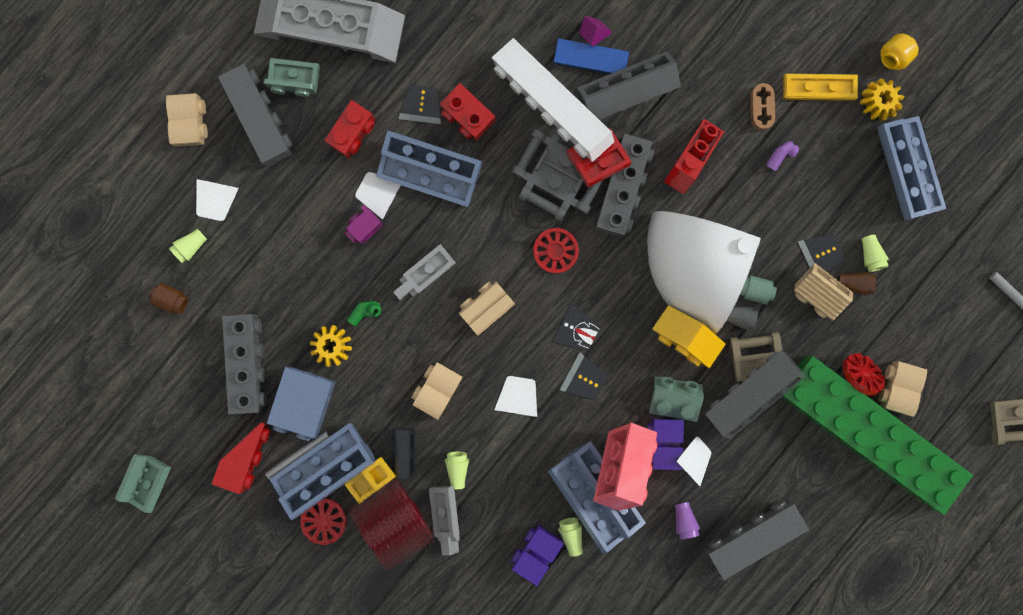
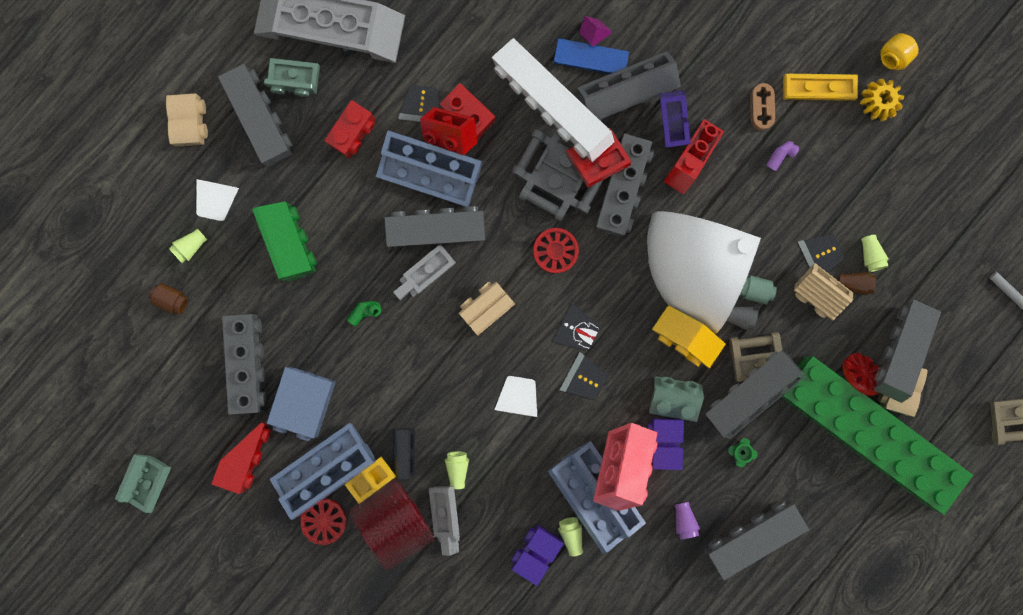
light grey bar [265,431,330,480] -> none
yellow gear [310,325,352,367] -> none
magenta brick [344,205,383,244] -> none
white sticker [356,172,401,219] -> none
tan brick [411,362,463,420] -> none
white sticker [677,437,711,486] -> none
sand blue brick [877,116,947,221] -> none
none -> green slope [252,201,317,282]
none -> dark grey brick [385,206,486,247]
none -> red brick [420,107,477,155]
none -> dark purple piece [659,90,691,147]
none -> green plate [728,438,757,467]
none -> dark grey brick [874,299,941,403]

